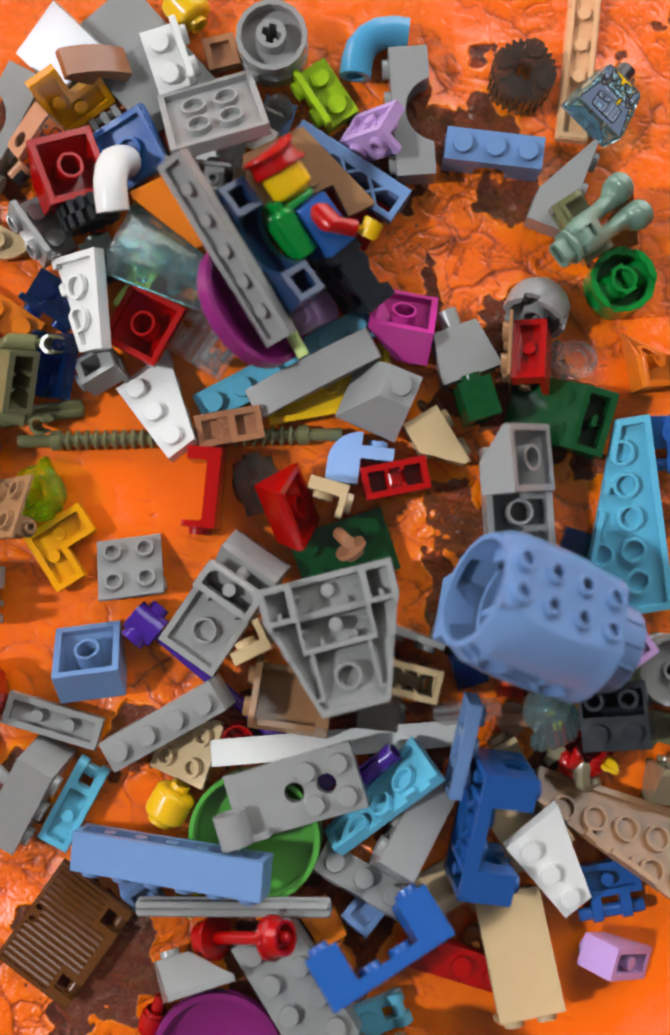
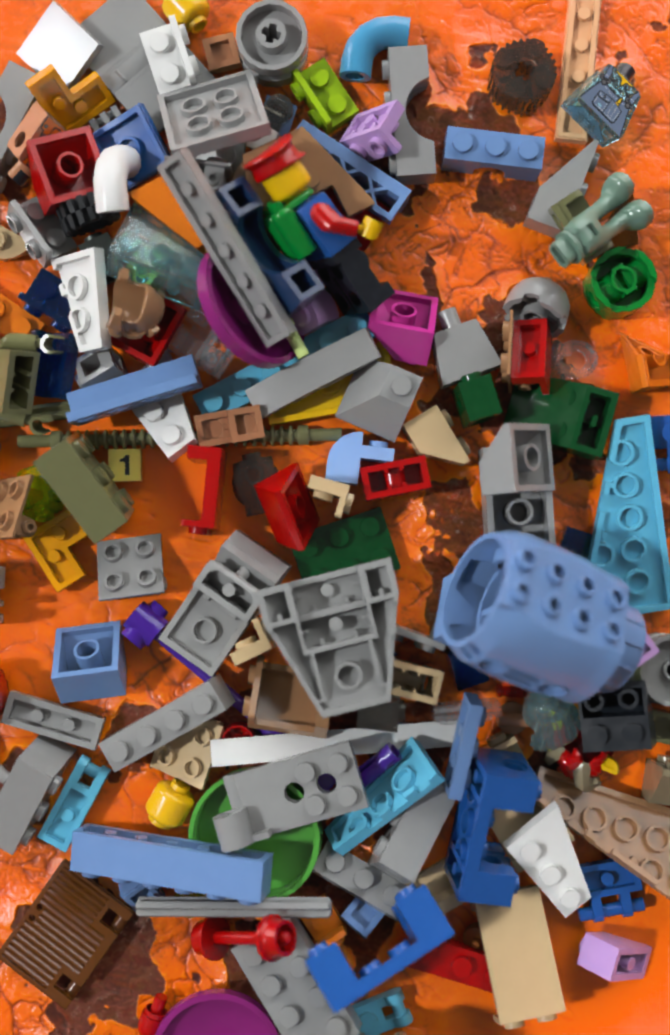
slope [55,44,133,85] -> none
light grey slope [154,947,235,1003] -> none
nougat plate [332,527,366,562] -> none
none -> olive brick [32,431,135,545]
none -> medium blue fence [65,354,203,426]
none -> medium nougat helmet [106,267,166,340]
none -> light yellow tile [108,449,143,482]

